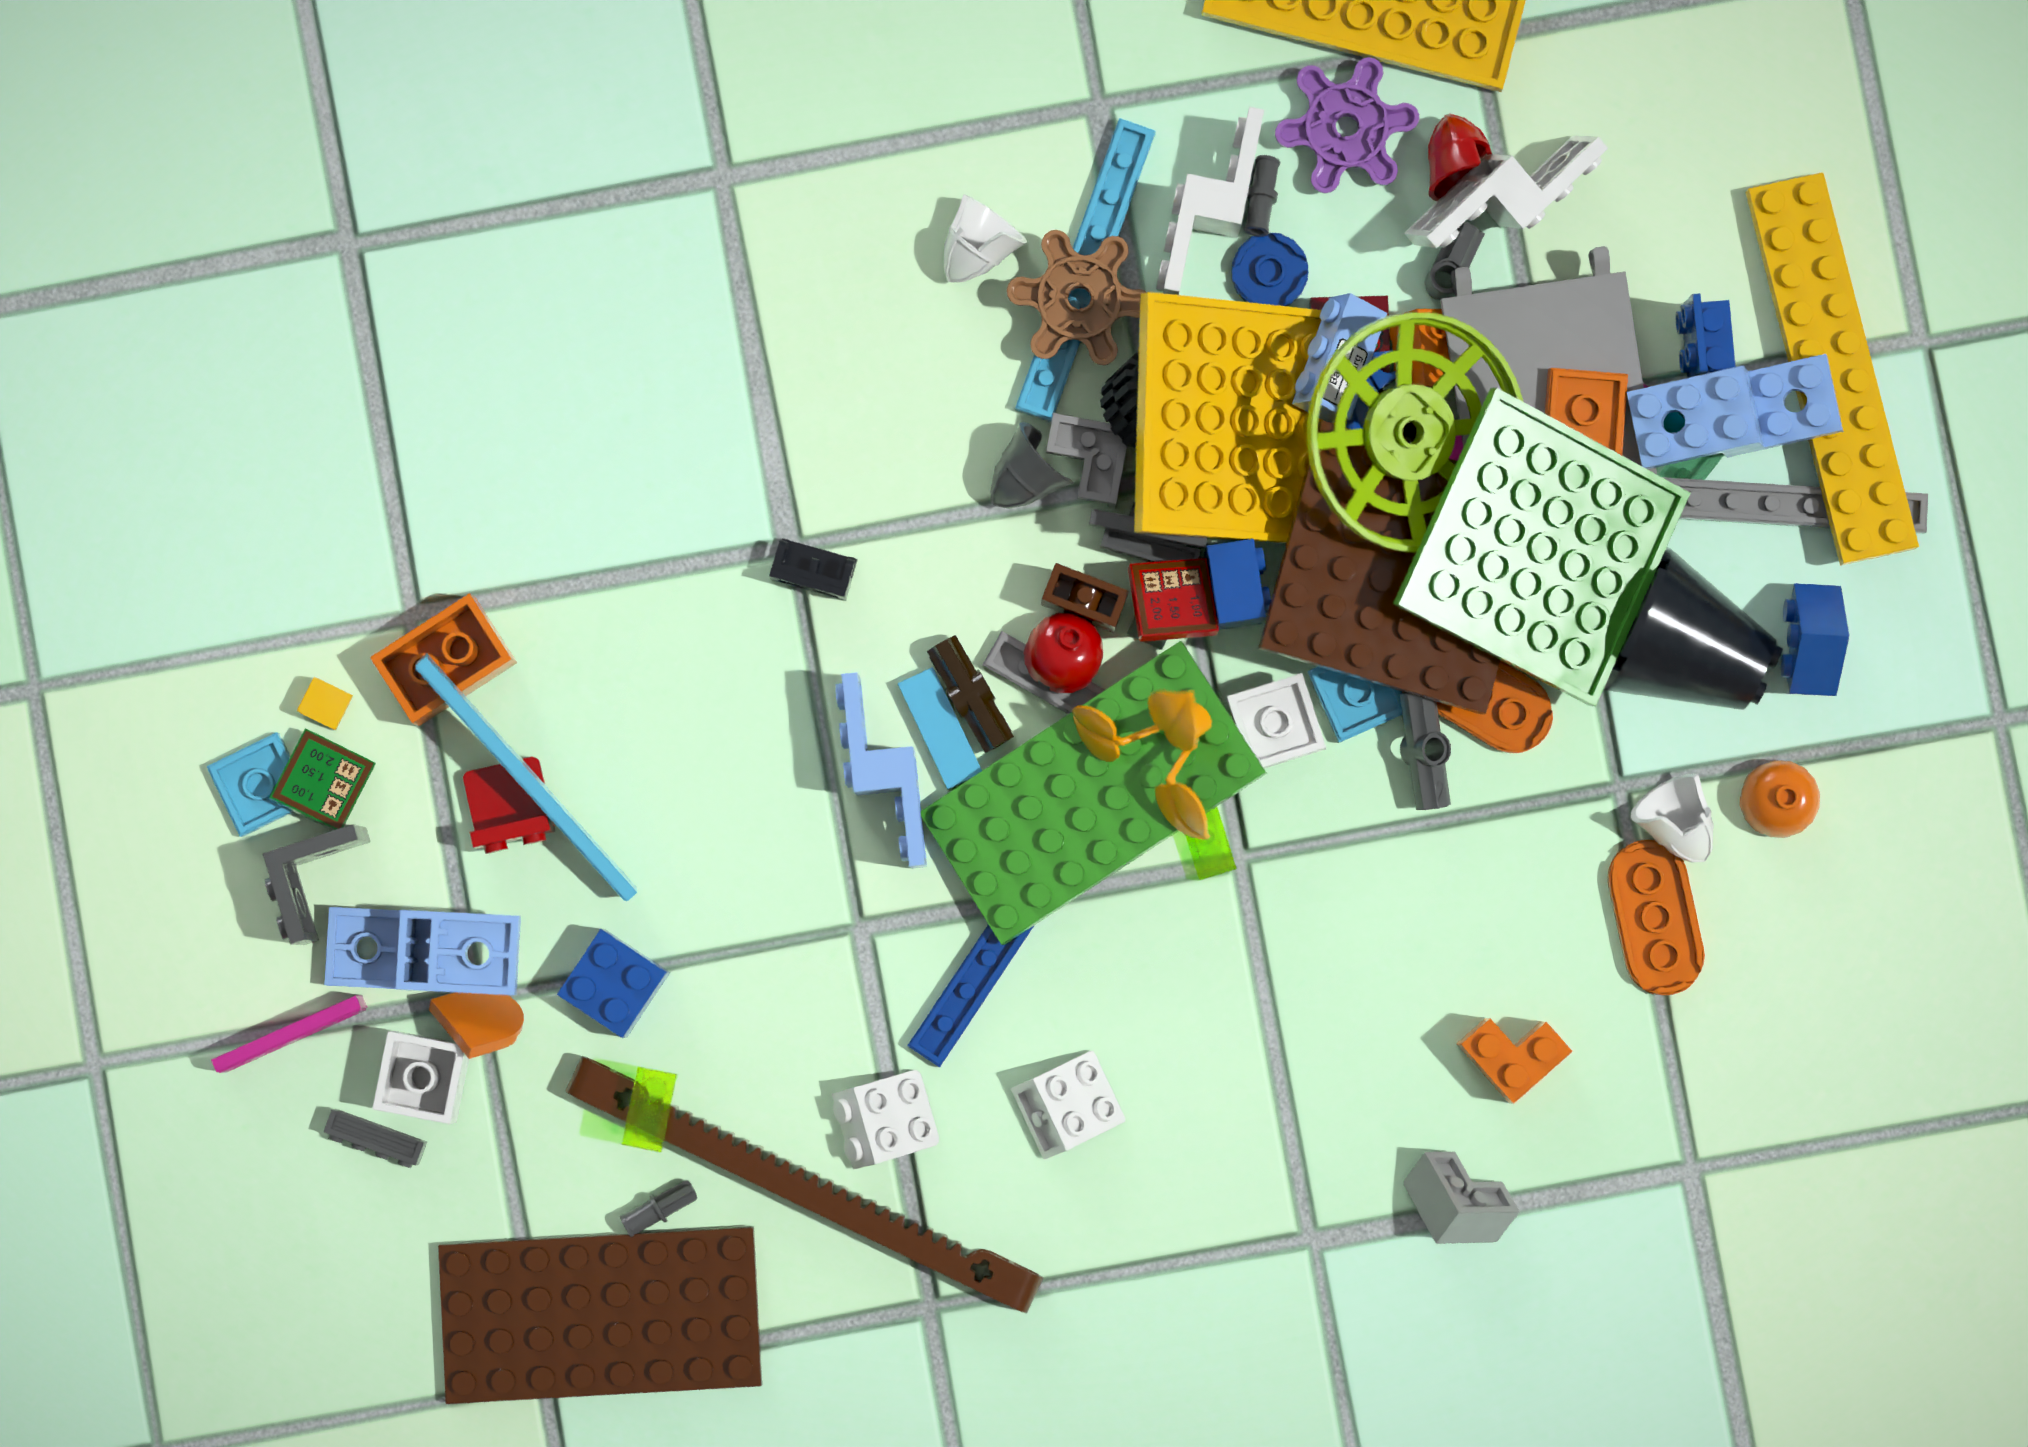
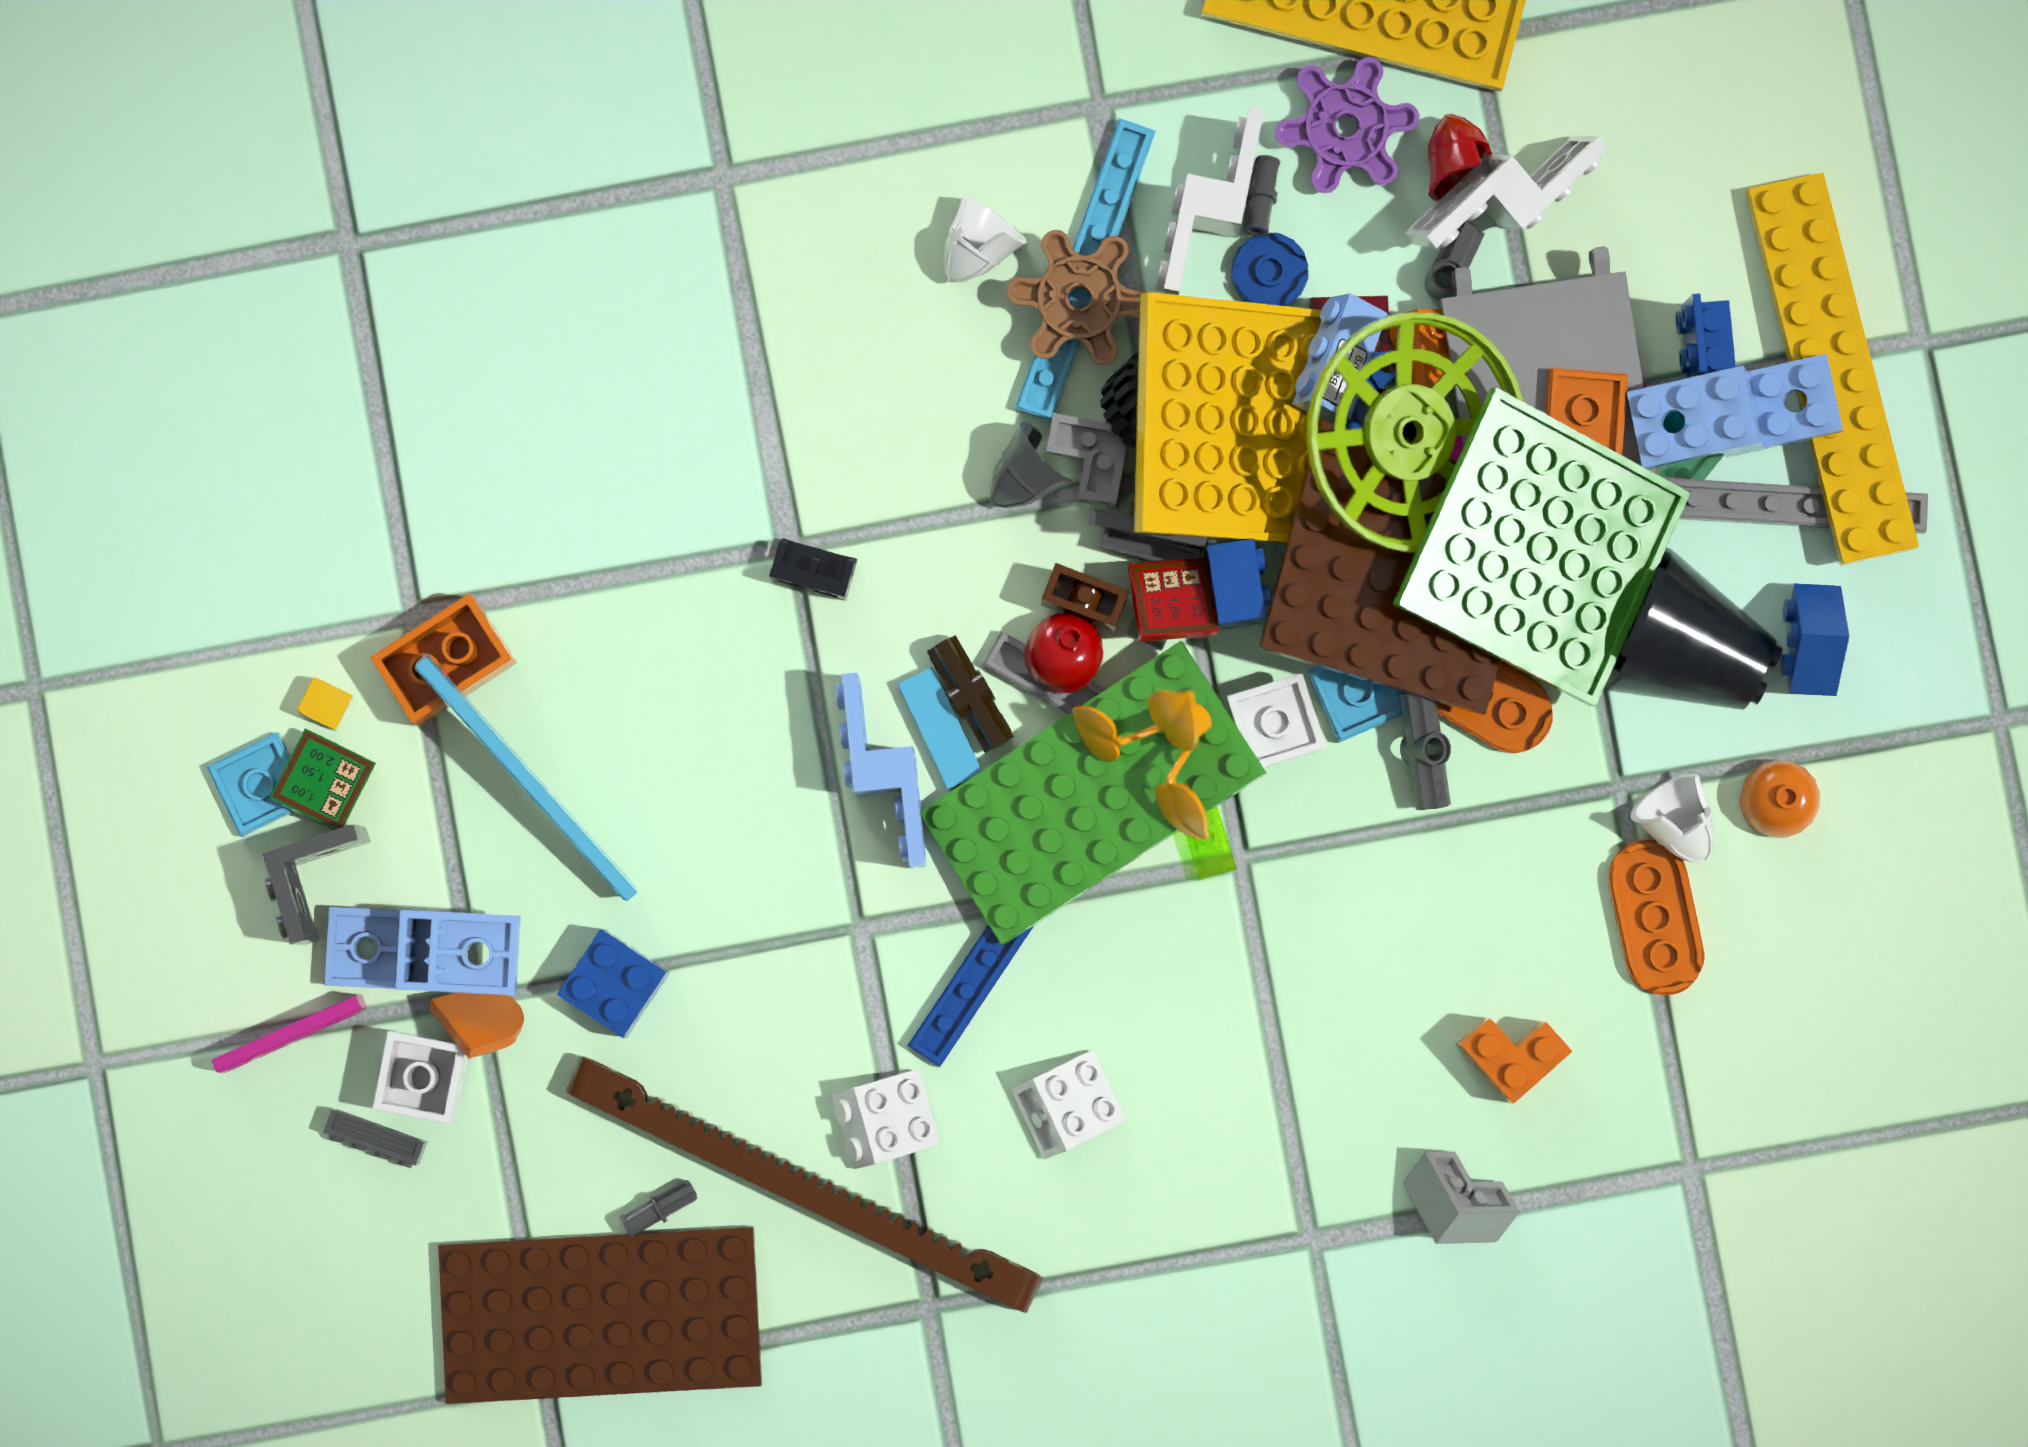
red bracket [463,757,556,854] -> none
clear neon green plate [622,1066,678,1153] -> none

